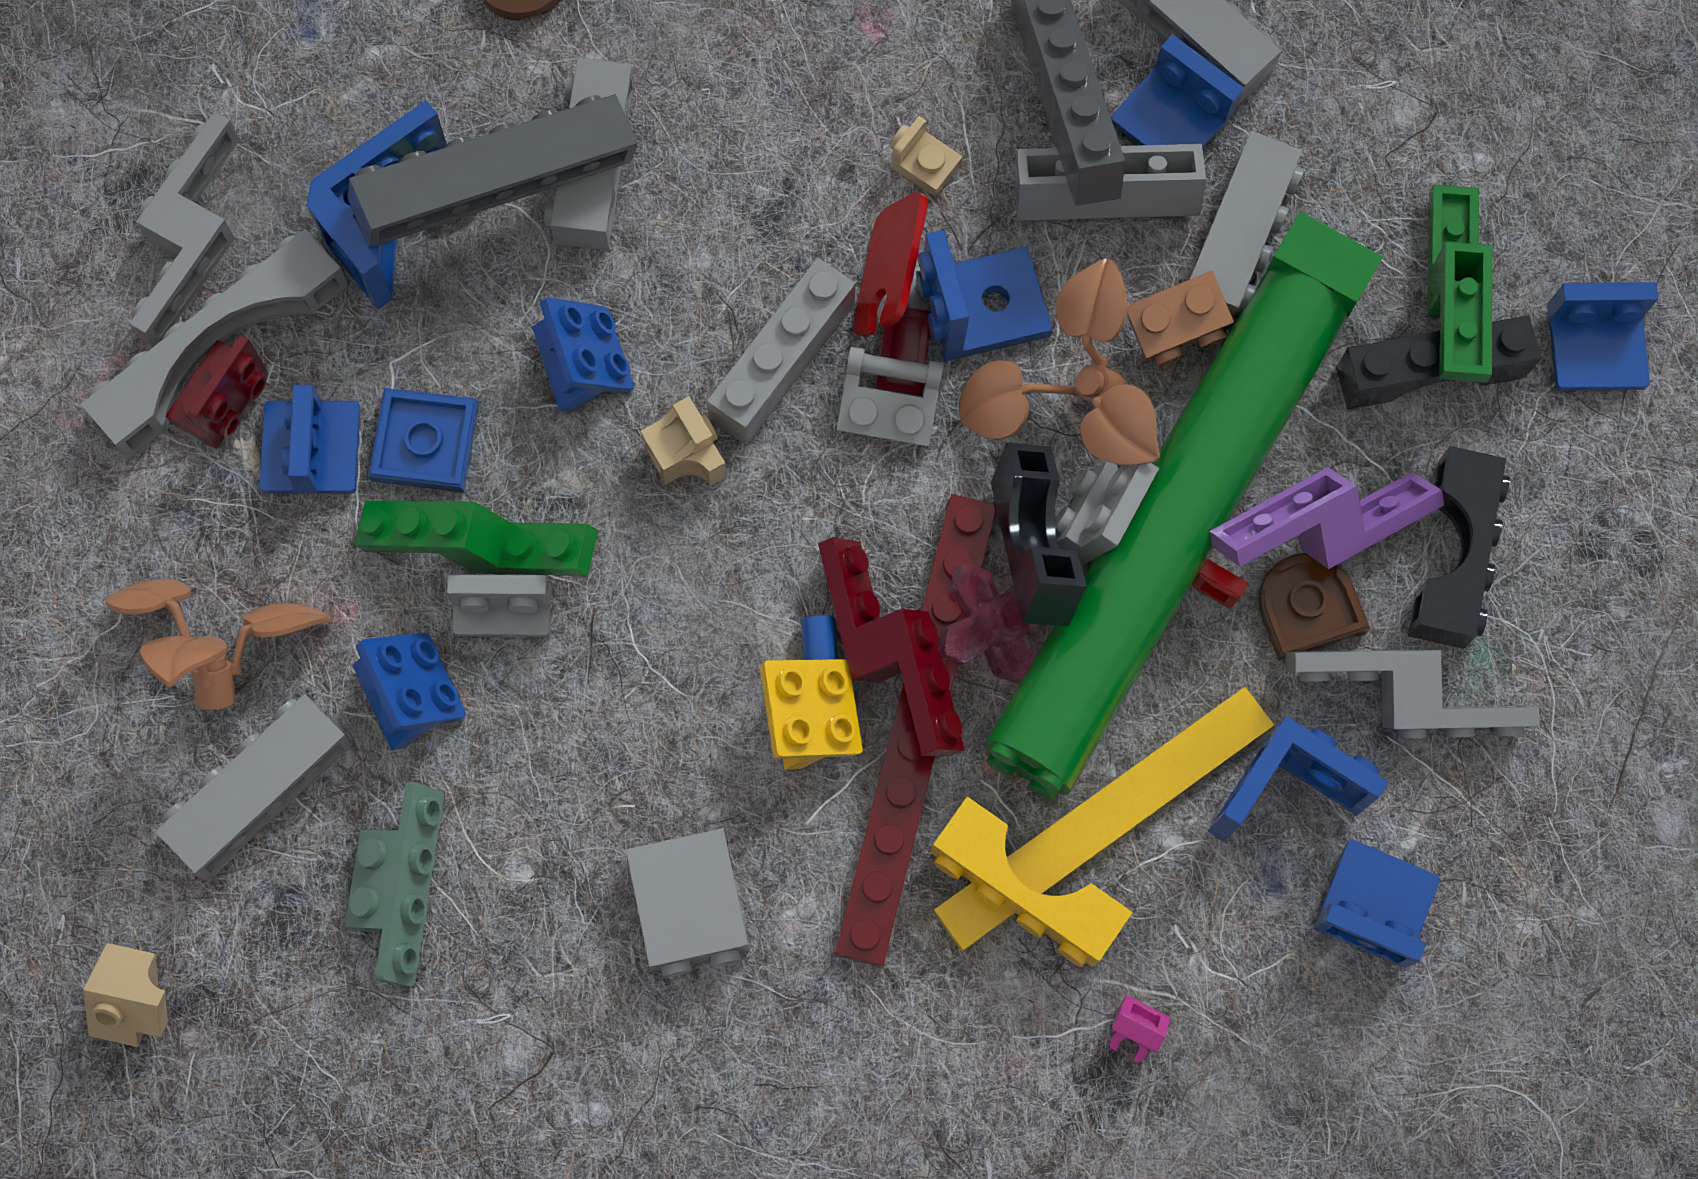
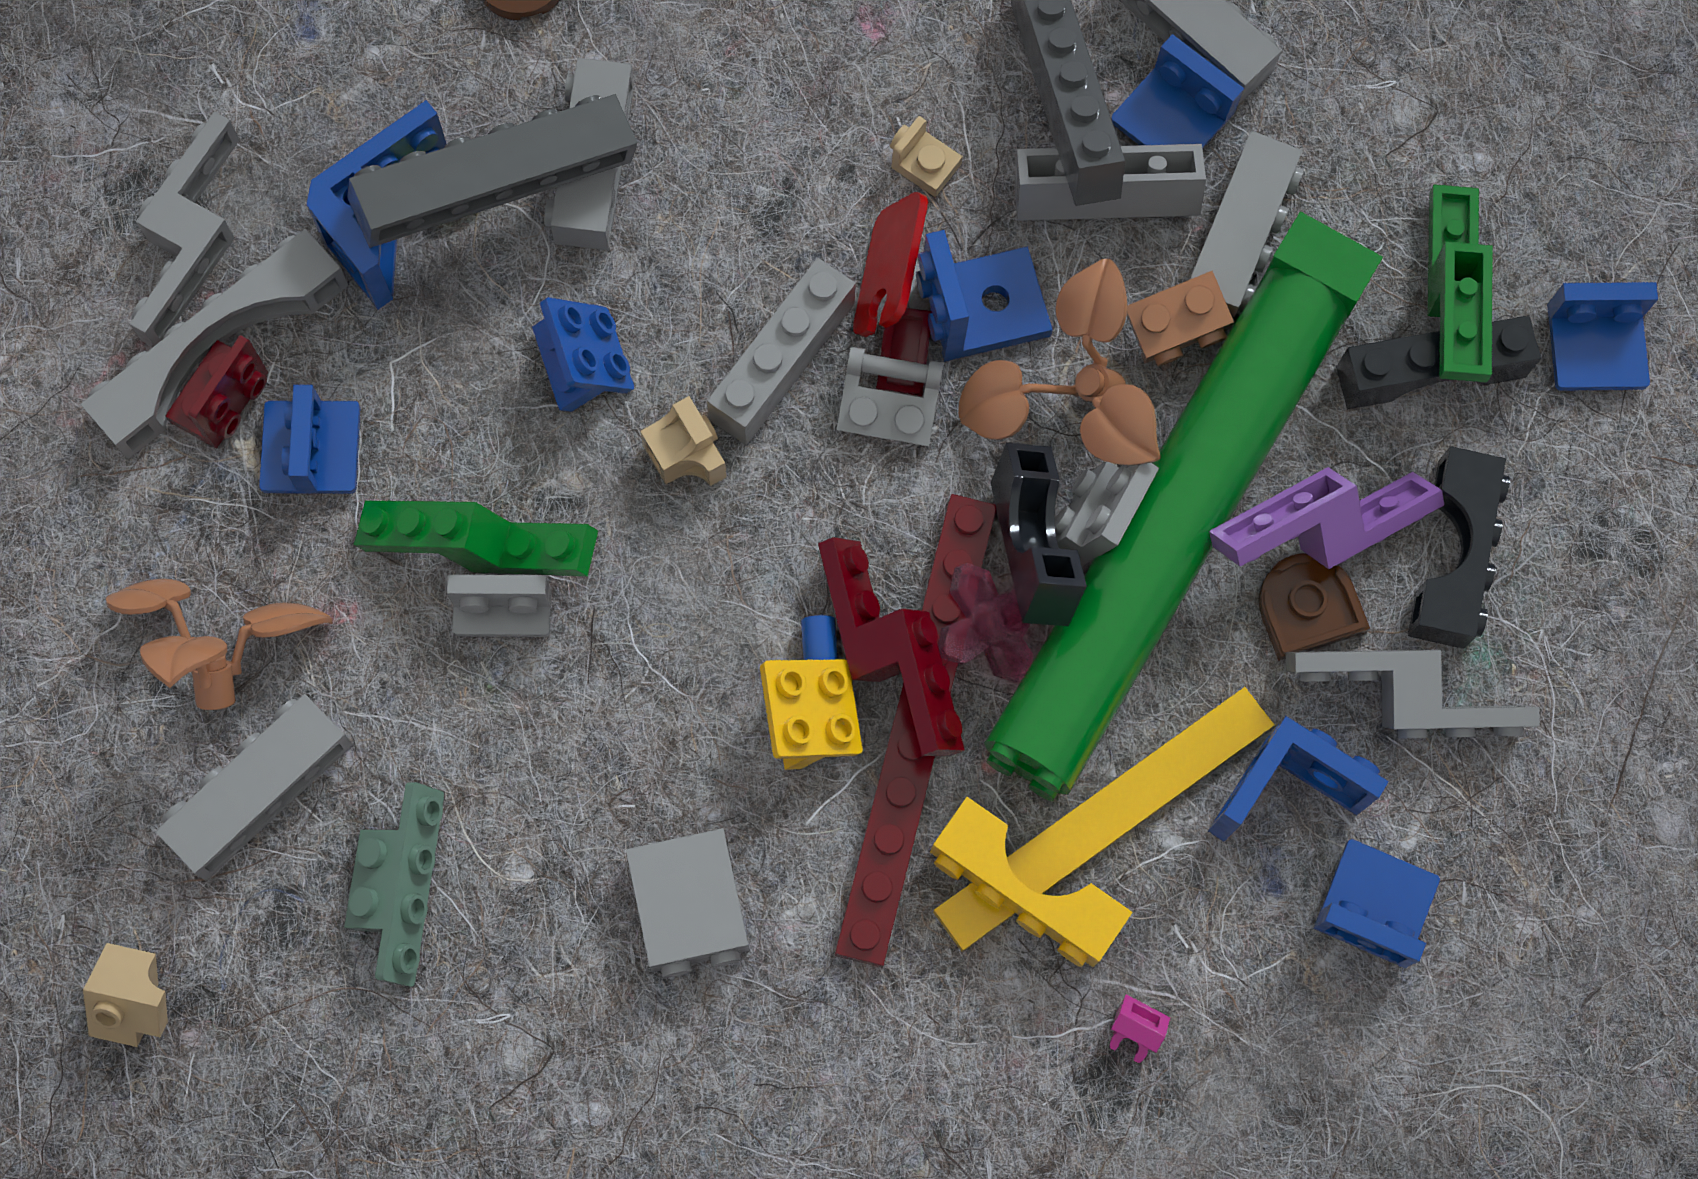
blue bracket [352,633,466,750] -> none
blue tile [368,388,479,493] -> none
red tile [1192,558,1249,608] -> none

